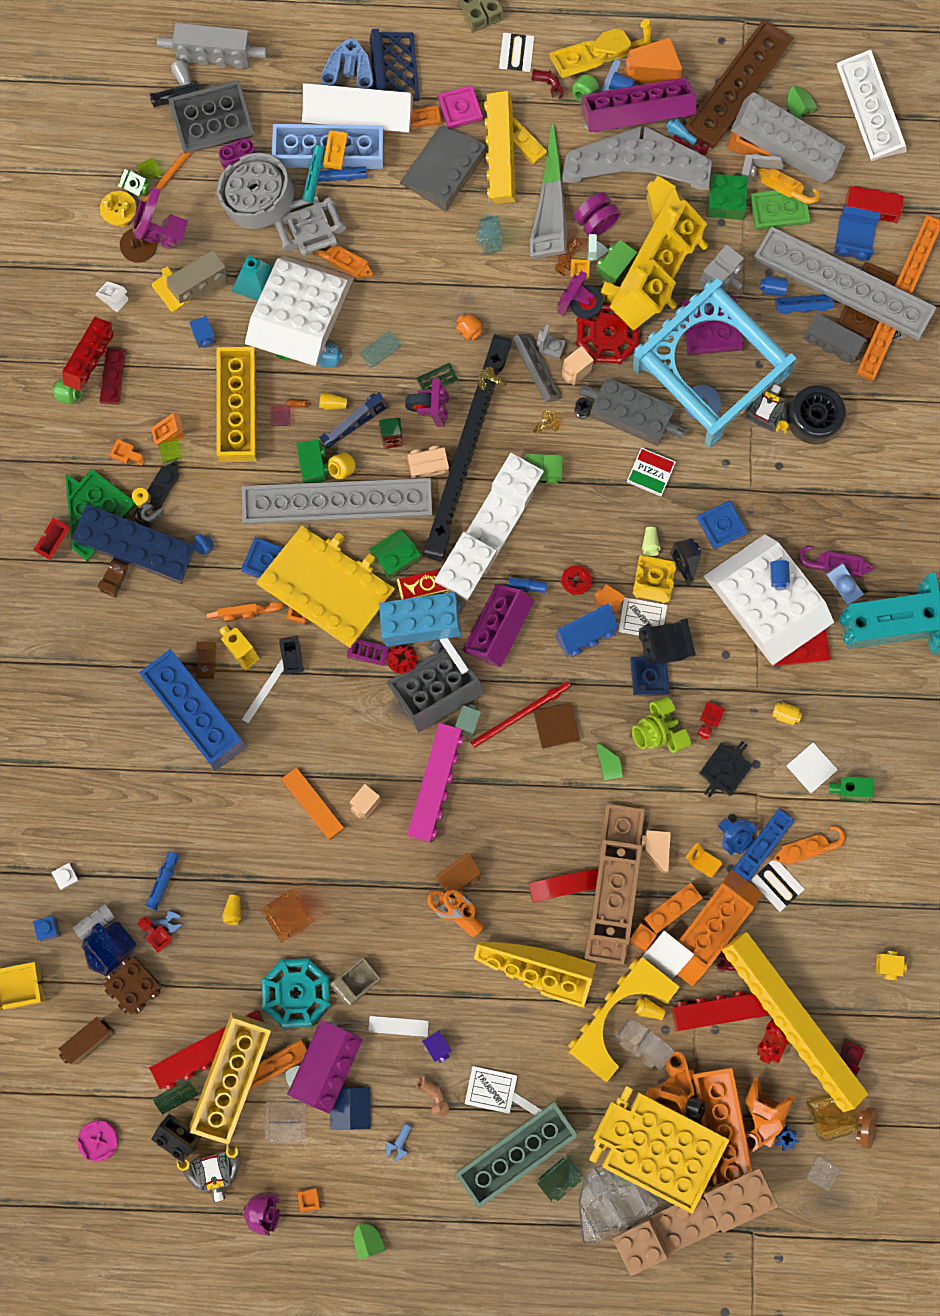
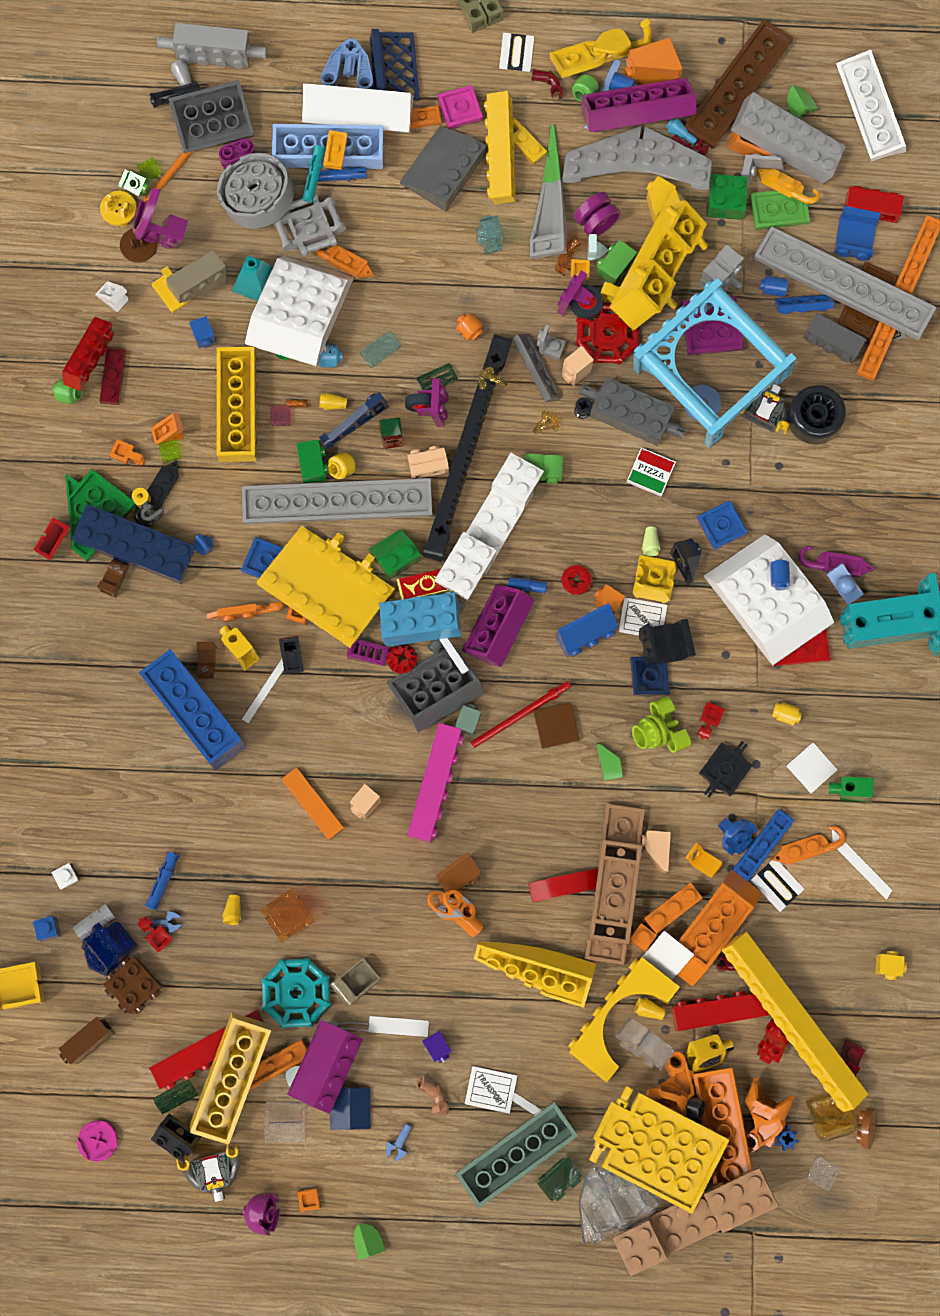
none -> yellow torso [685,1034,734,1074]
none -> white sticker [832,830,892,900]

